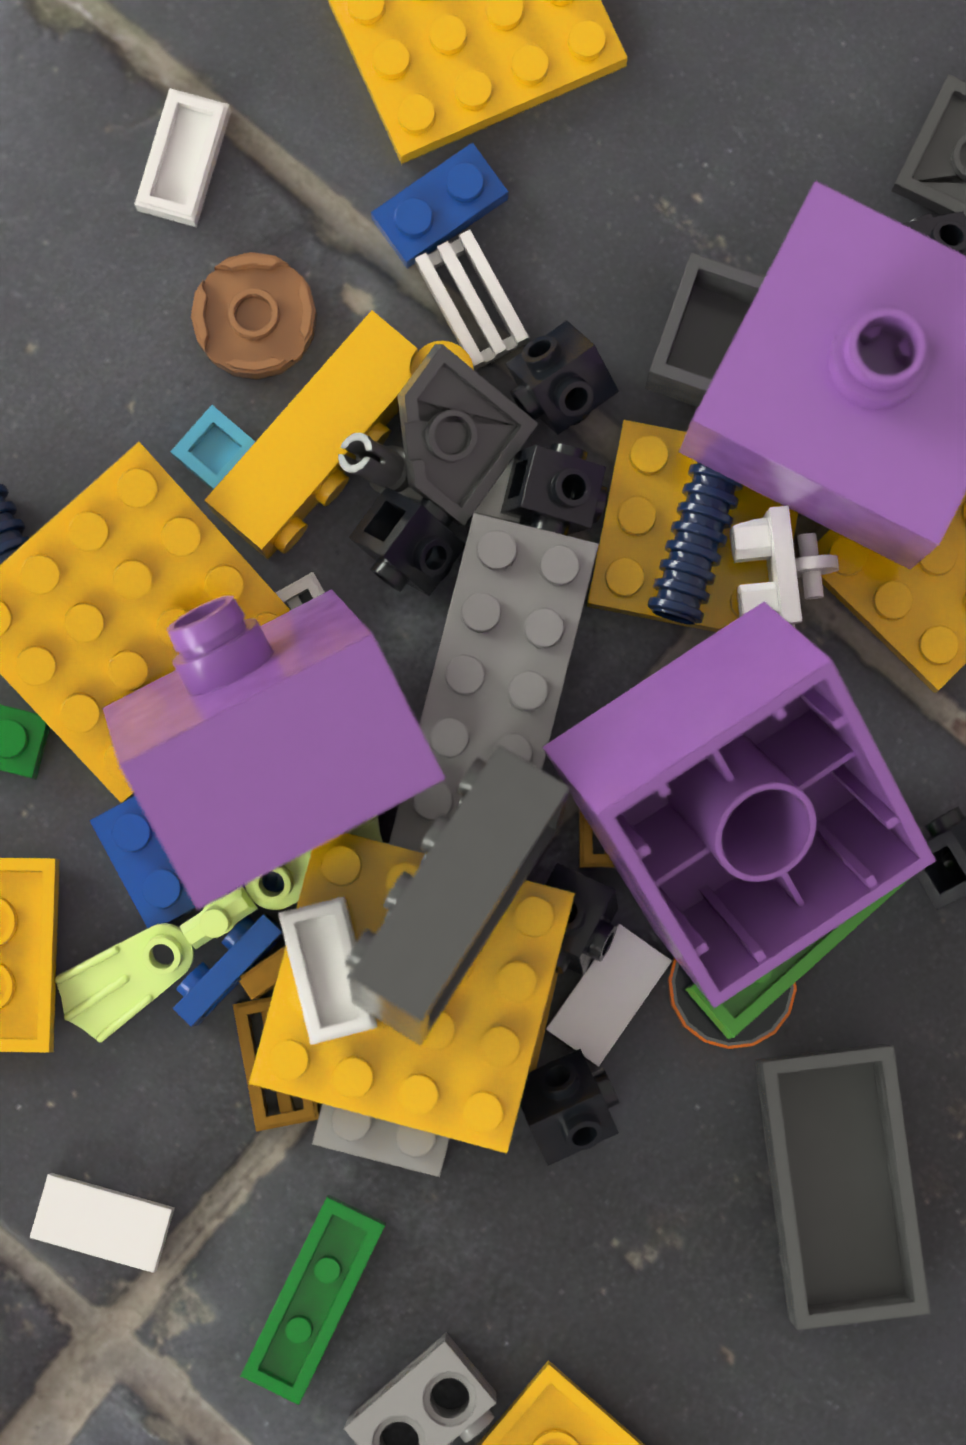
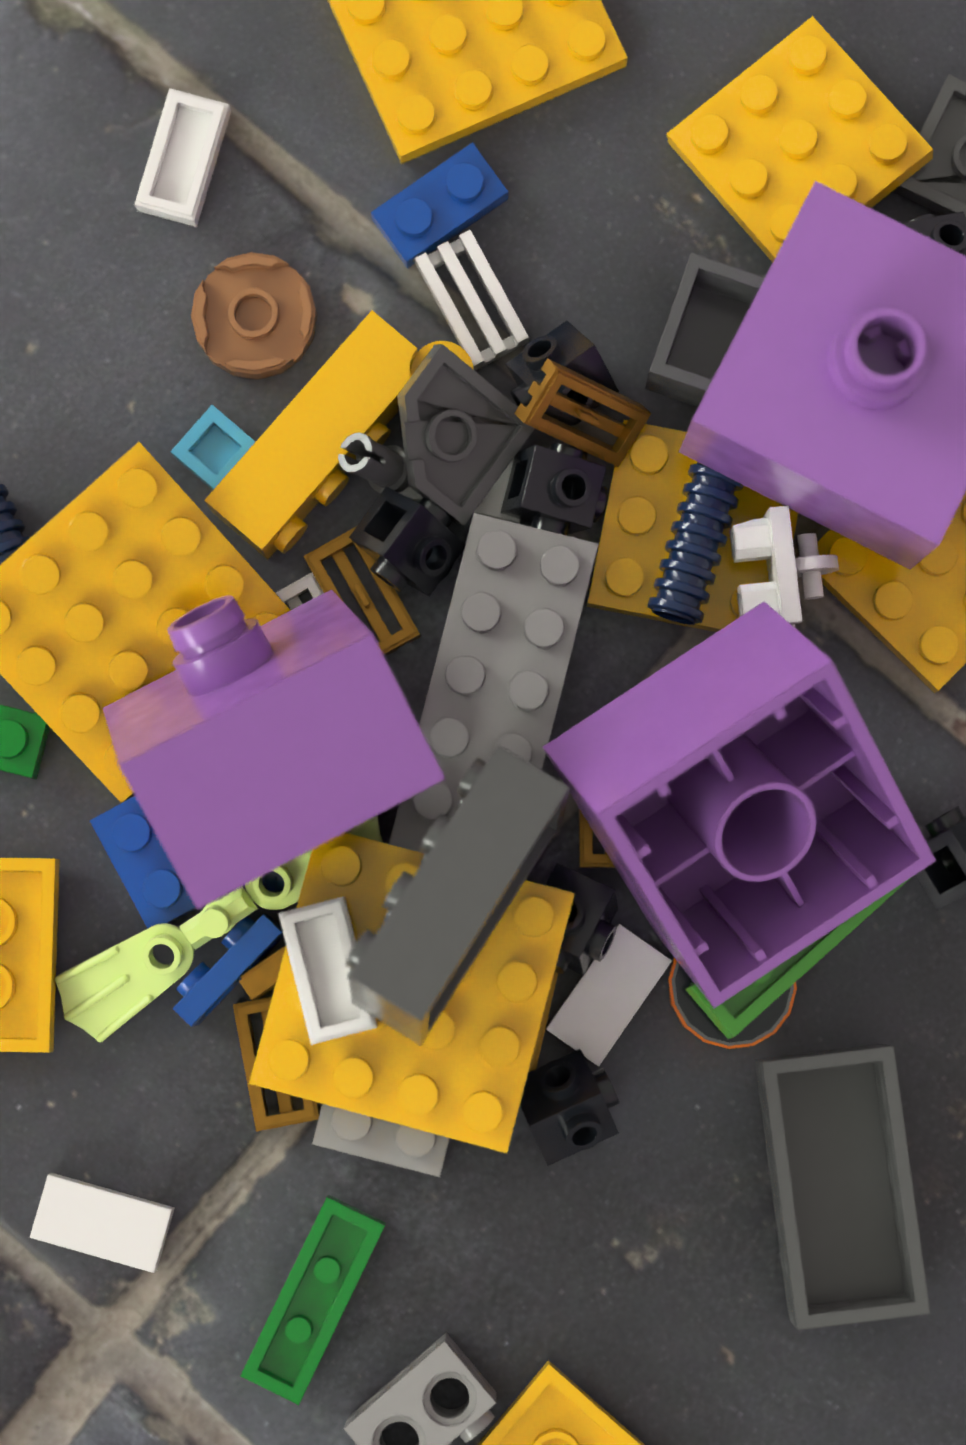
none -> pearl gold tile [303,526,421,656]
none -> pearl gold tile [514,358,652,467]
none -> yellow plate [666,16,933,262]

